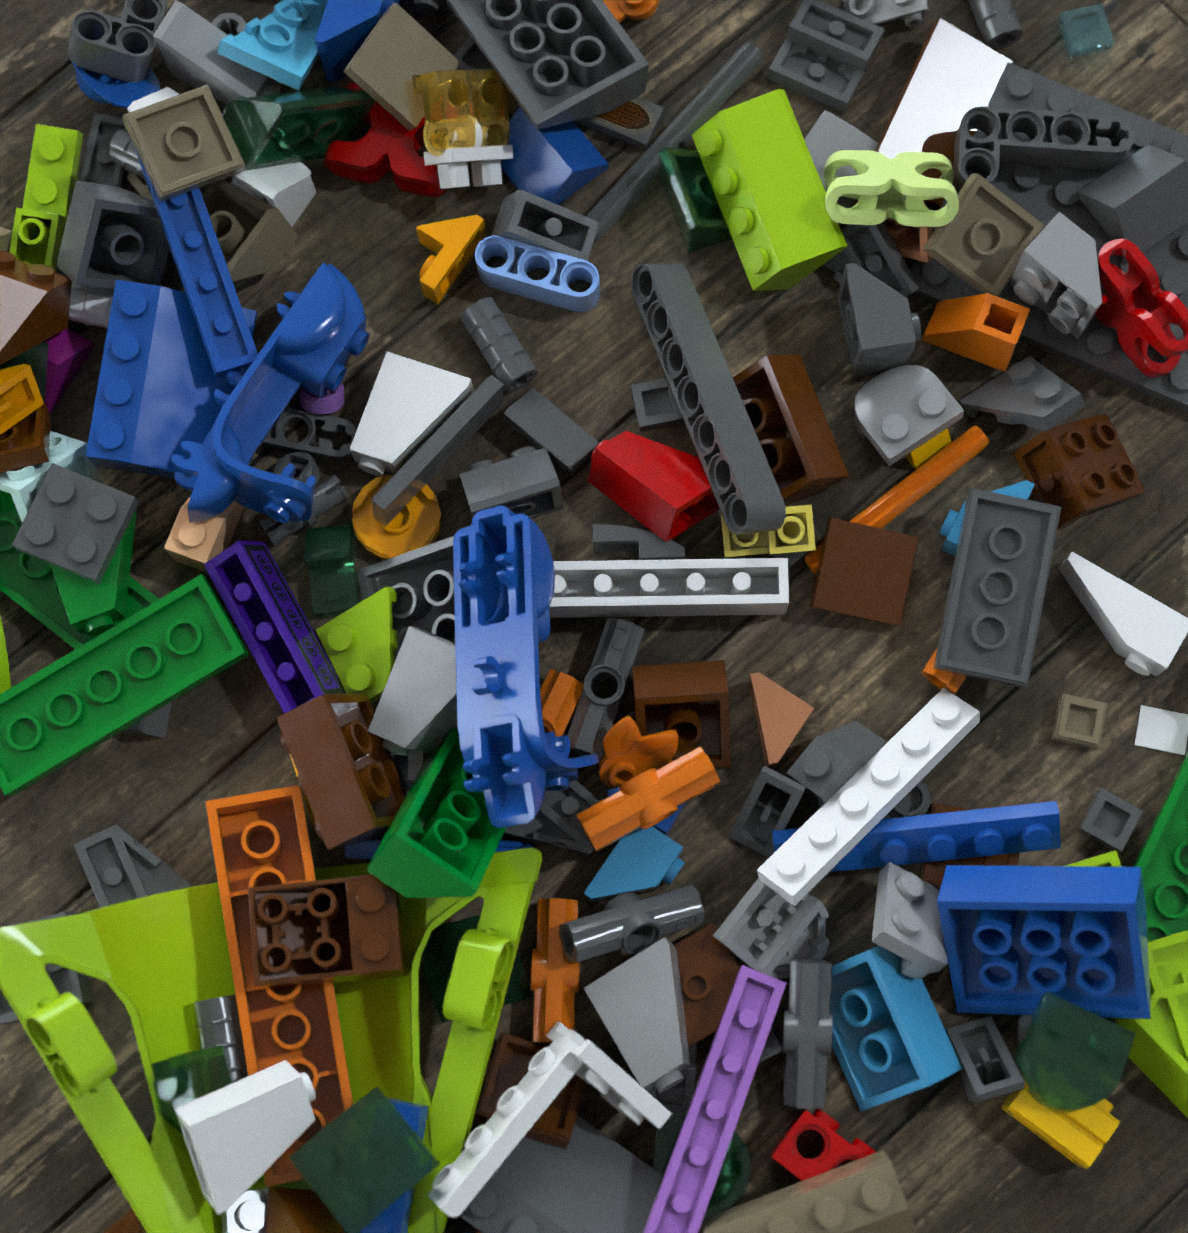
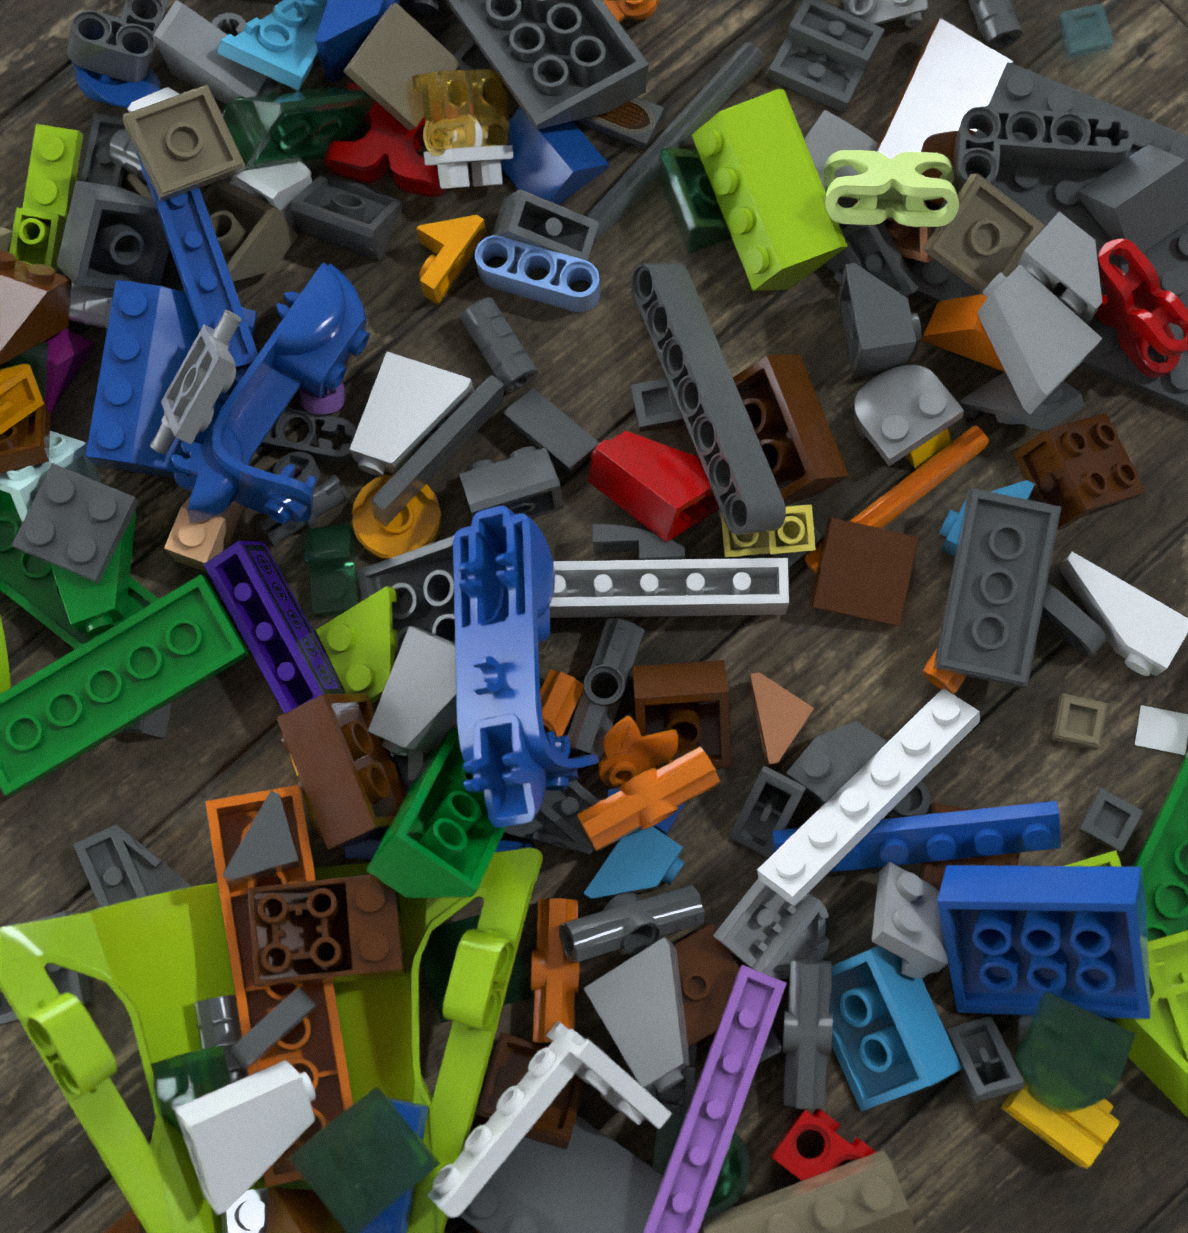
none -> light grey plate [150,310,242,454]
none -> dark grey slope [222,790,300,886]
none -> dark grey beam [229,987,317,1070]
none -> dark grey slope [290,171,404,261]
none -> light grey slope [977,264,1103,415]
none -> dark grey beam [1040,583,1108,658]

